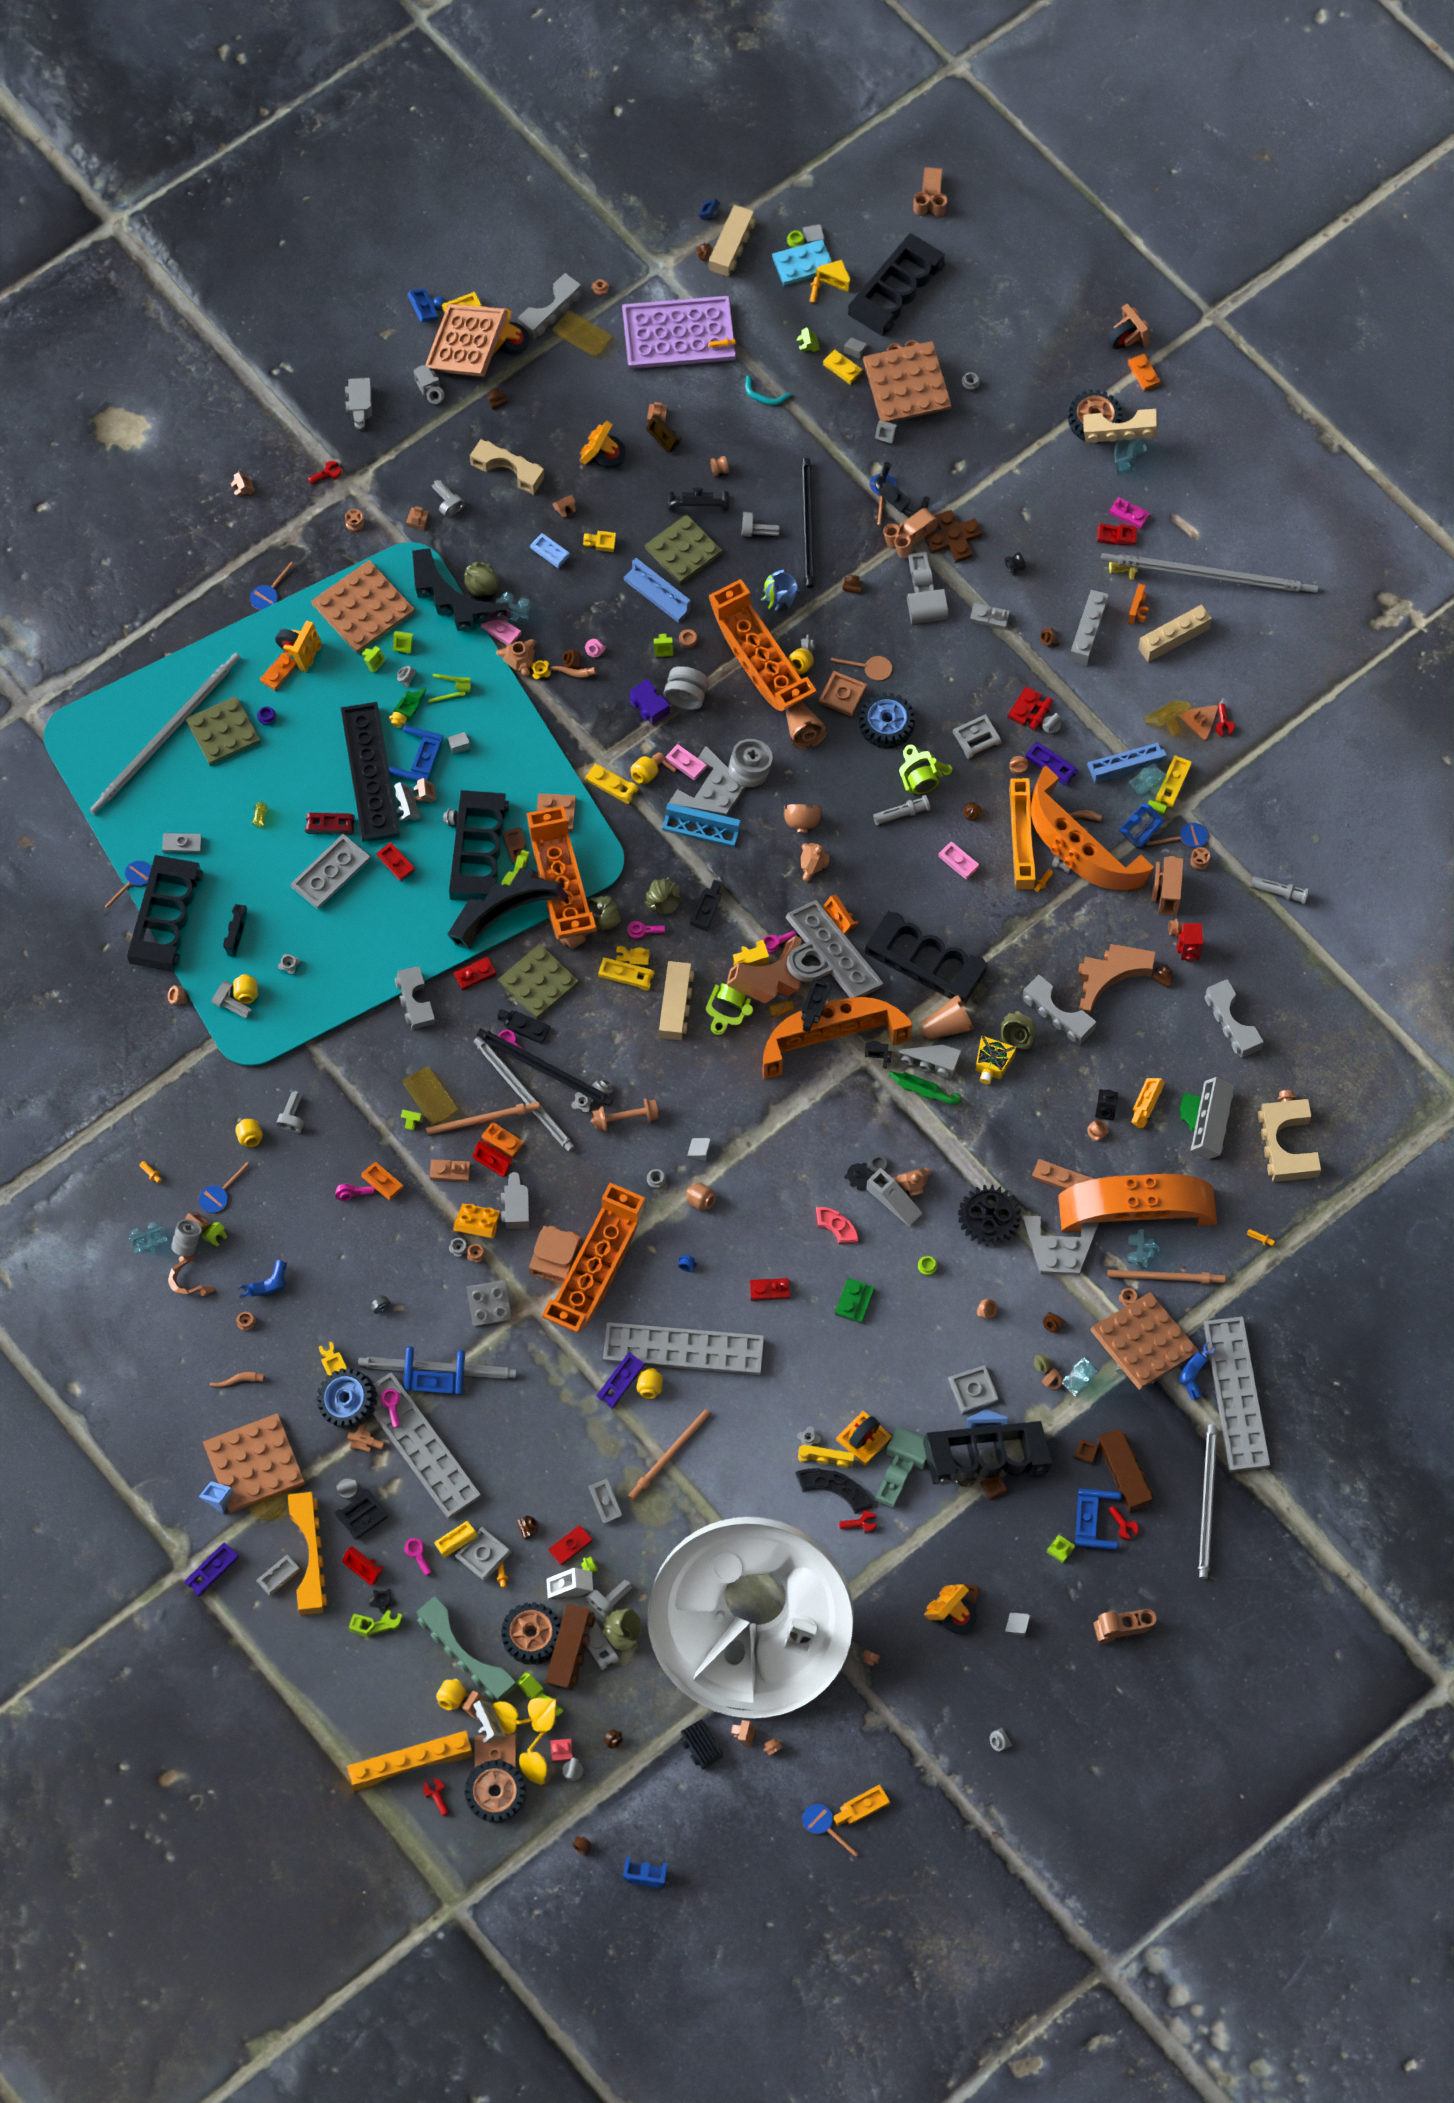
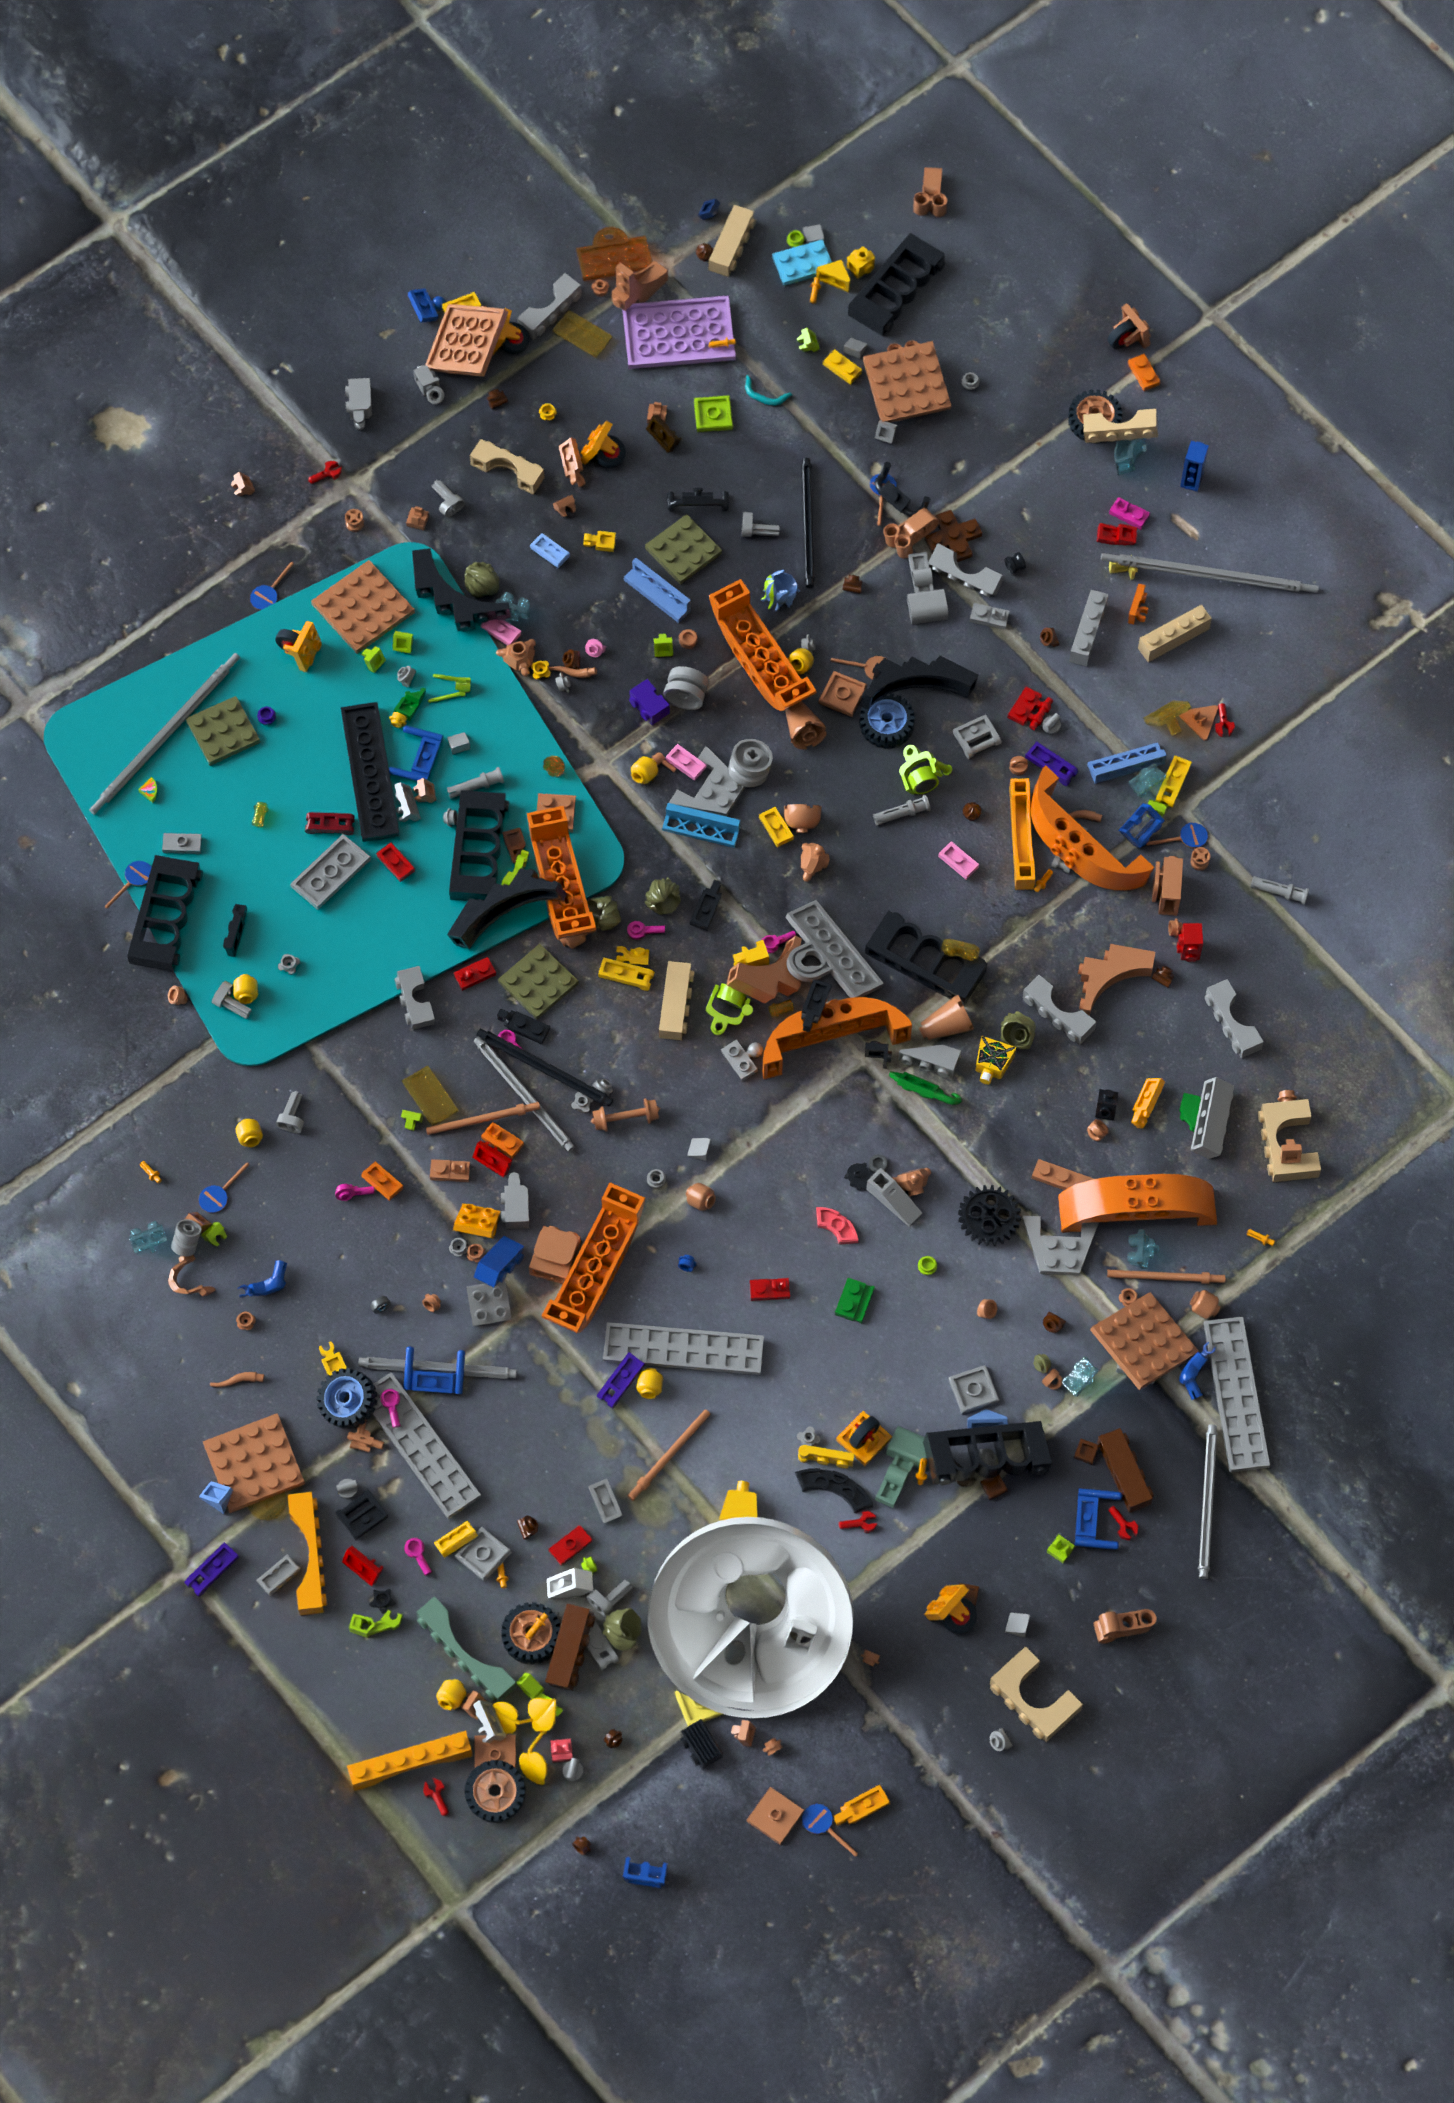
orange plate [260,653,297,692] -> none
yellow plate [585,763,639,804] -> none
nougat wheel [710,456,729,477] -> none
orange plate [823,894,858,936] -> none
none -> tile [138,777,157,803]
none -> nougat plate [423,1294,441,1312]
none -> light grey pin [447,767,504,799]
none -> blue brick [474,1236,524,1288]
none -> light orange piece [525,1613,549,1640]
none -> yellow plate [539,403,557,421]
none -> clear orange plate [543,756,565,777]
none -> light grey plate [556,672,571,693]
none -> nougat plate [559,438,585,487]
none -> clear orange plate [576,227,652,281]
none -> nougat arch [612,260,668,311]
none -> light yellow tile [675,1691,723,1726]
none -> lime tile [694,395,733,432]
none -> yellow torso [719,1481,758,1521]
none -> light grey plate [721,1039,763,1082]
none -> nougat plate [747,1787,804,1845]
none -> yellow plate [759,807,794,847]
none -> yellow brick [847,246,875,279]
none -> black arch [862,655,978,710]
none -> light orange piece [915,1458,927,1485]
none -> light grey arch [928,543,1005,597]
none -> clear yellow plate [941,939,980,961]
none -> tan arch [990,1646,1083,1742]
none -> blue brick [1180,441,1209,492]
none -> nougat head [1190,1290,1220,1319]
none -> nougat tile [1280,1139,1302,1163]

